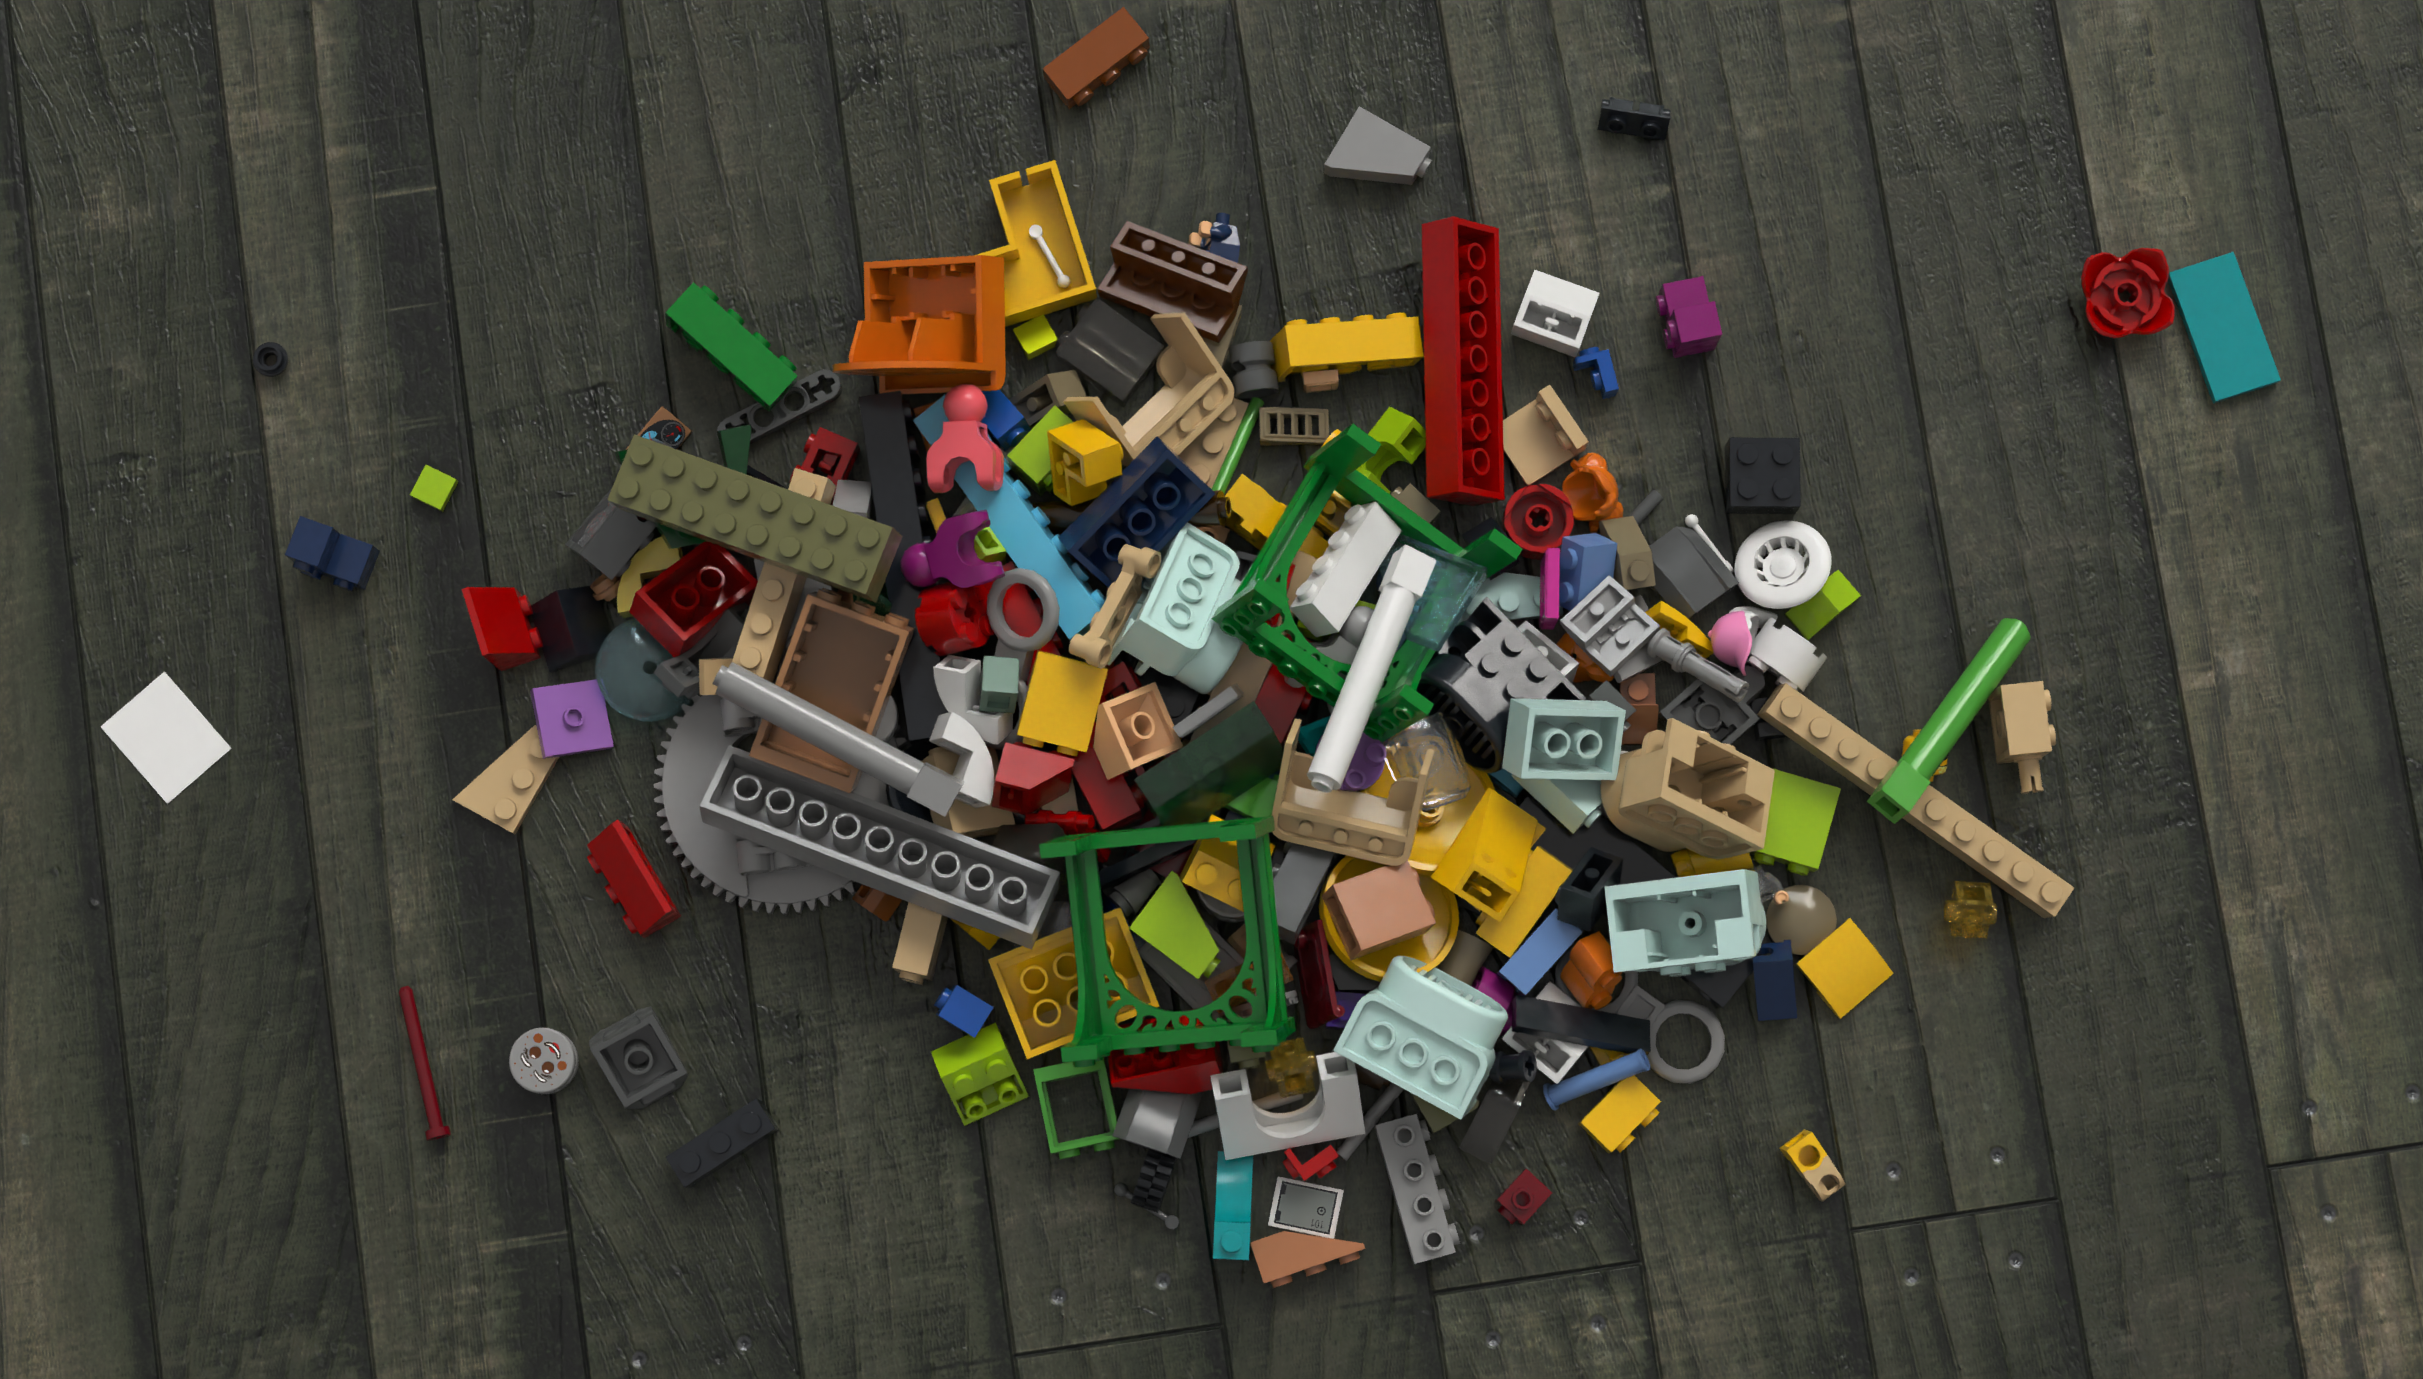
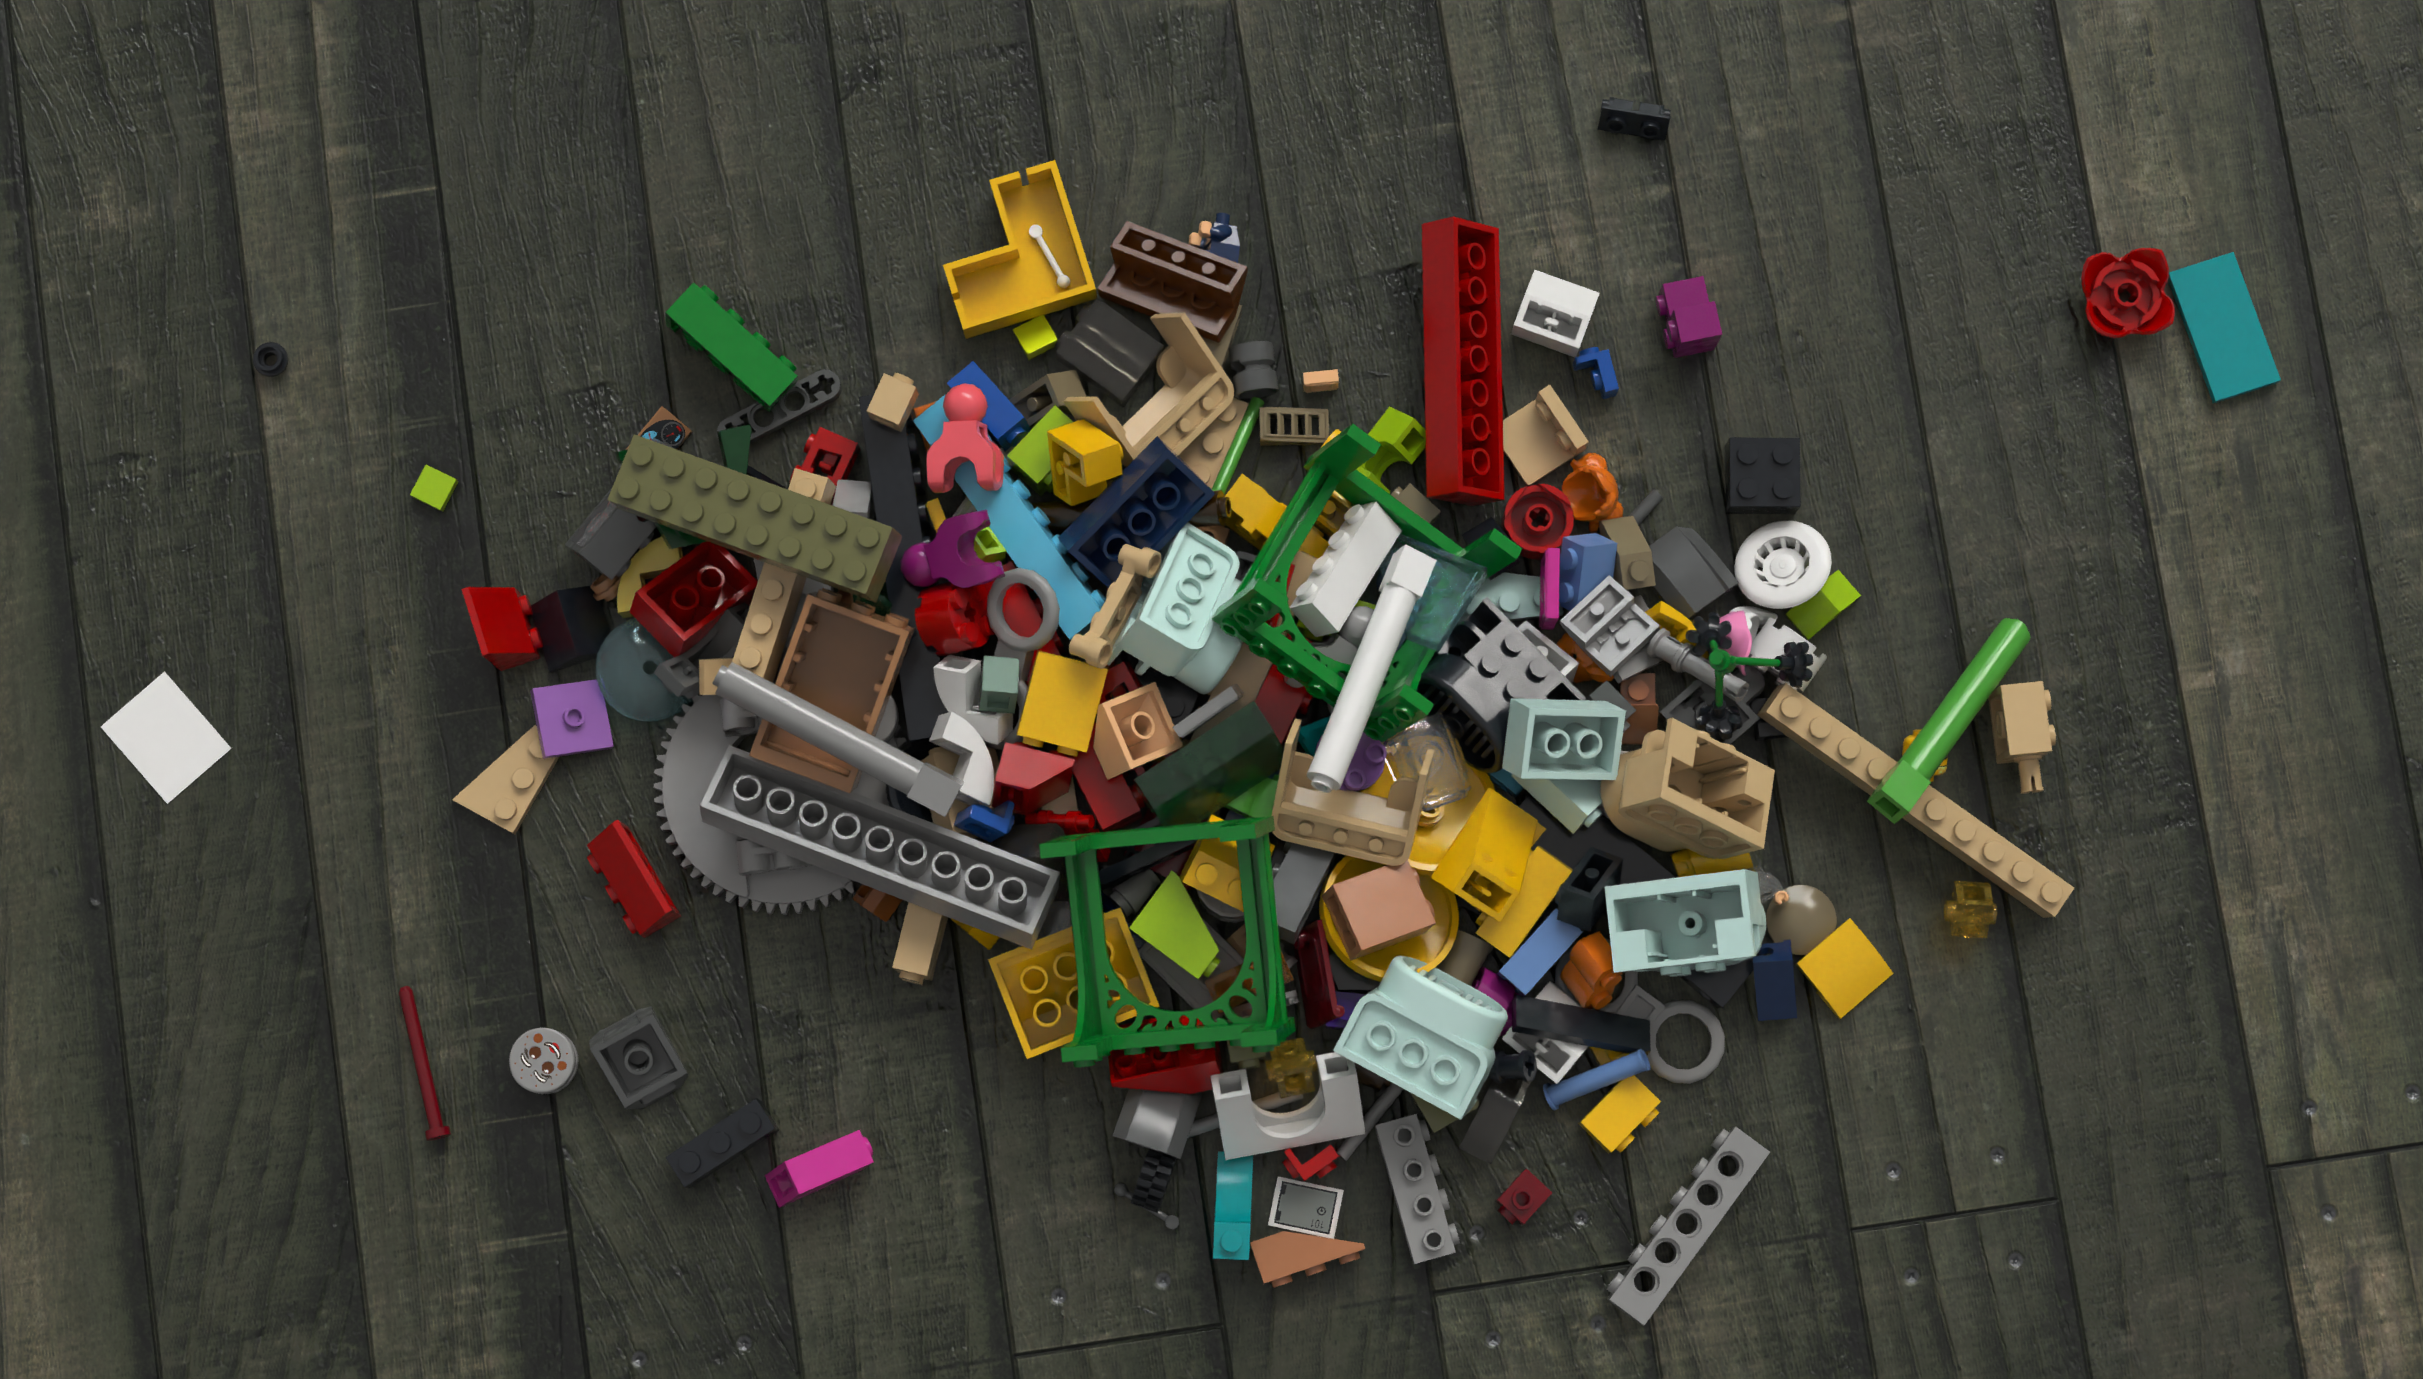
dark blue brick [285,516,380,592] -> none
orange plate [832,255,1006,394] -> none
lime slope [931,1022,1029,1126] -> none
blue slope [934,985,993,1038] -> none
bright green window [1033,1057,1121,1159] -> none
dark orange brick [1042,7,1150,109] -> none
yellow wedge [1270,313,1424,382] -> none
light grey slope [1324,106,1433,185] -> none
white hinge [1685,514,1734,573] -> none
lime panel [1749,768,1841,876] -> none
leg [1779,1130,1845,1202] -> none
none -> dark pink slope [765,1130,874,1208]
none -> tan brick [867,373,919,432]
none -> blue bracket [954,800,1015,842]
none -> light grey brick [1606,1126,1770,1326]
none -> black plant [1686,612,1813,740]

